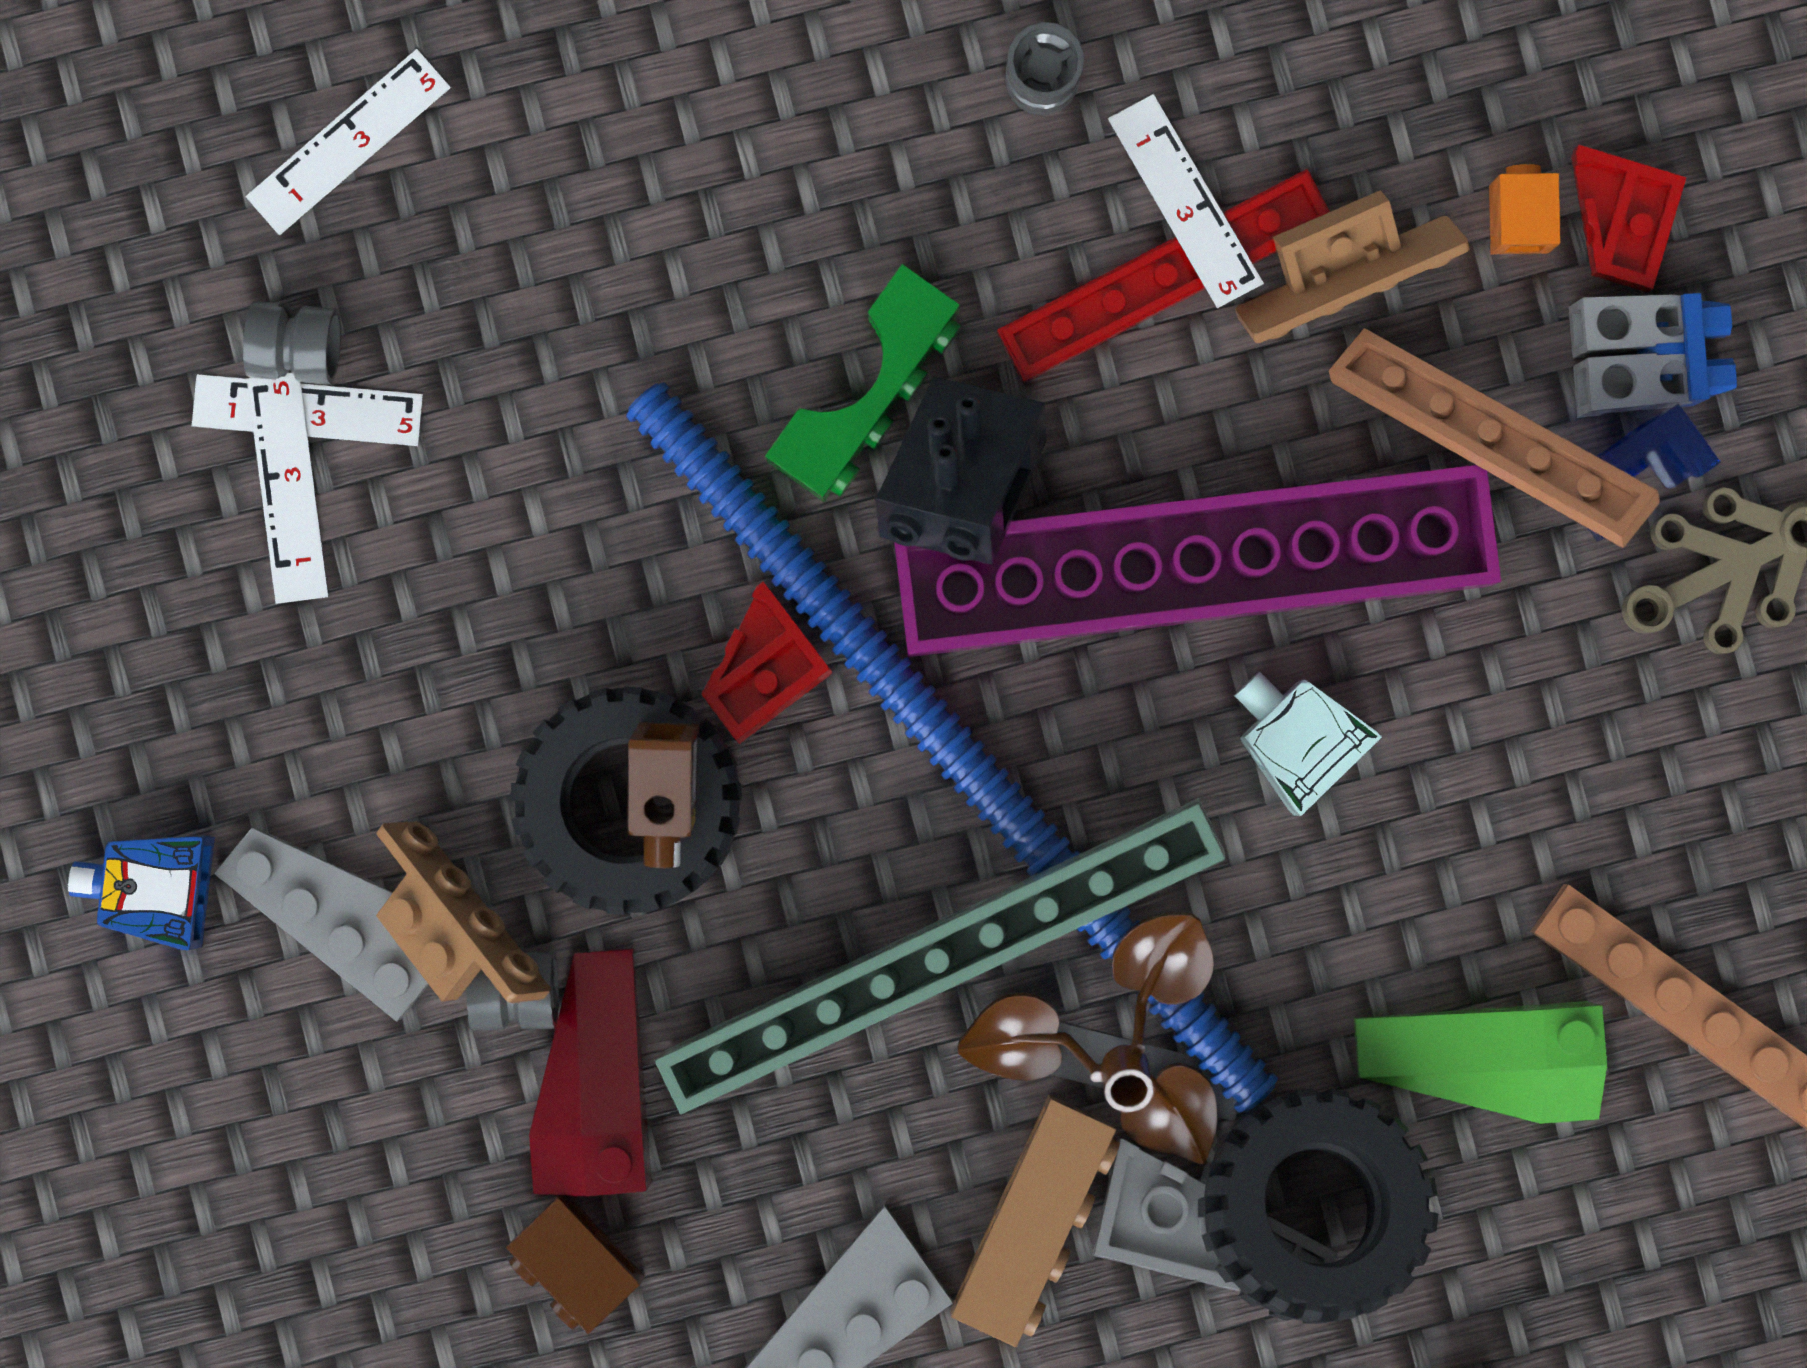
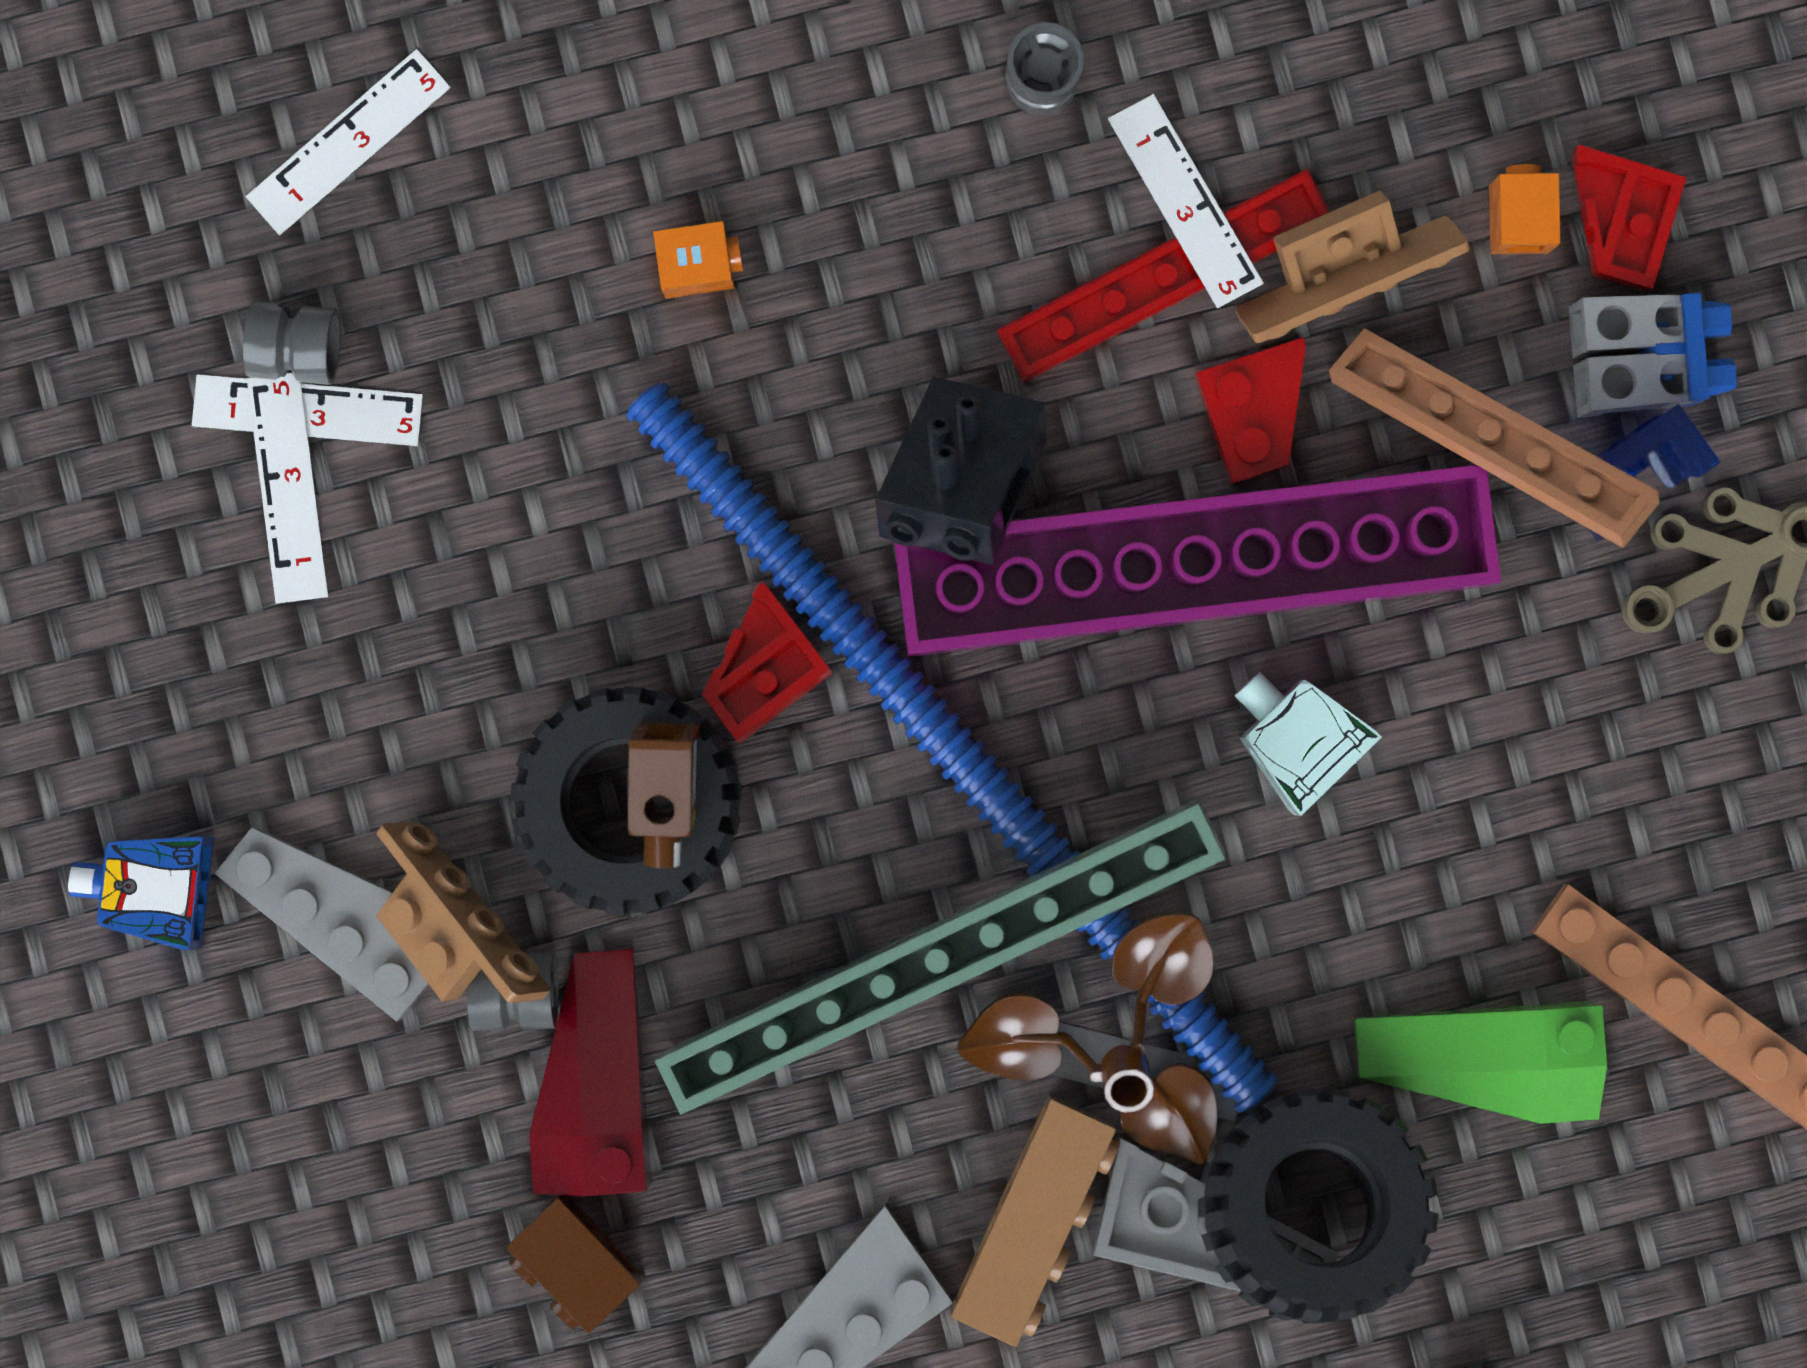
green arch [765,264,962,502] -> none
none -> orange brick [653,221,743,299]
none -> red wing [1194,338,1306,485]

